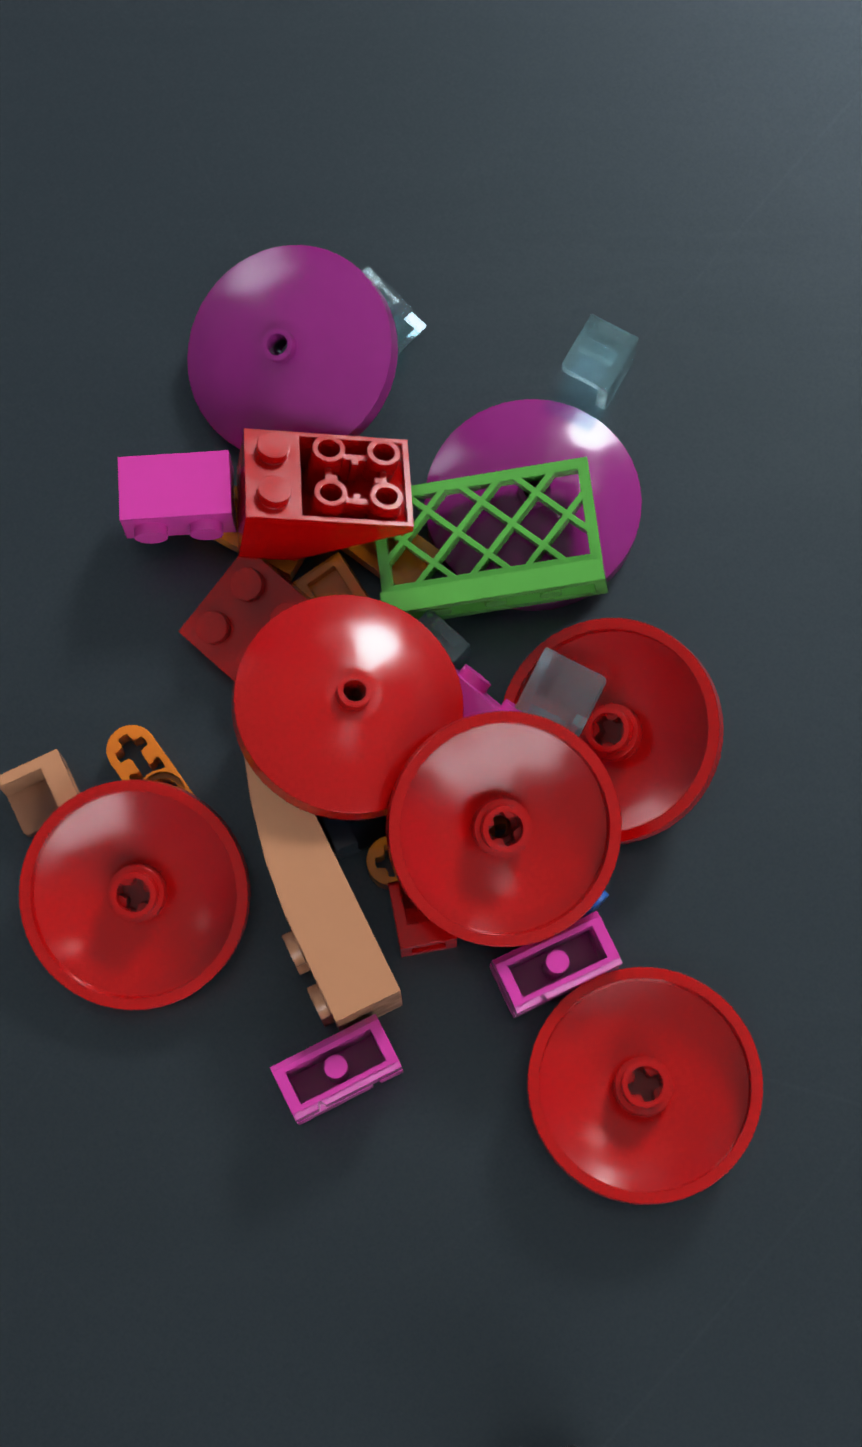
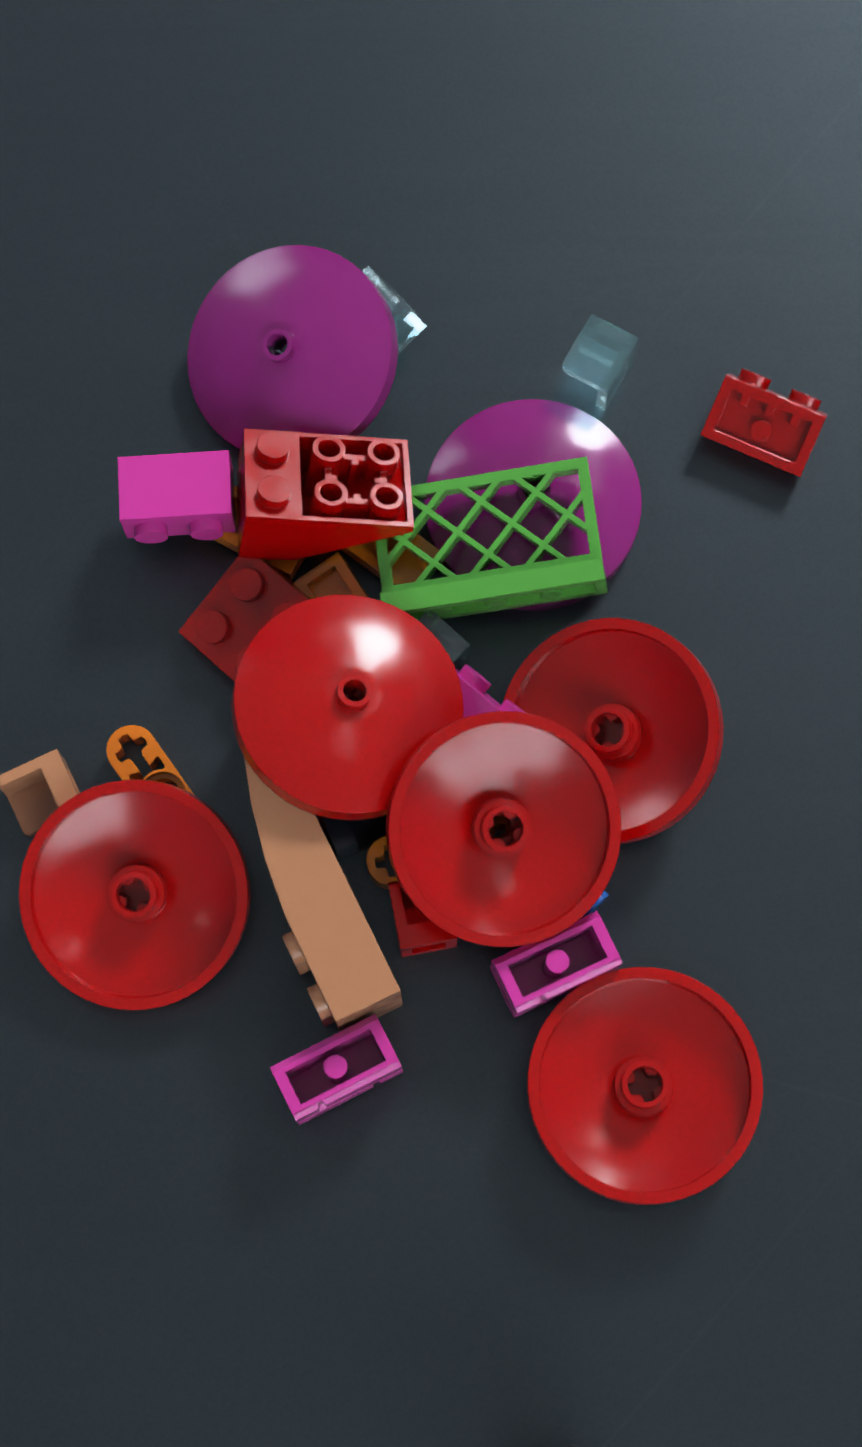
clear light blue panel [515,647,607,737] -> none
none -> red bracket [700,368,828,477]

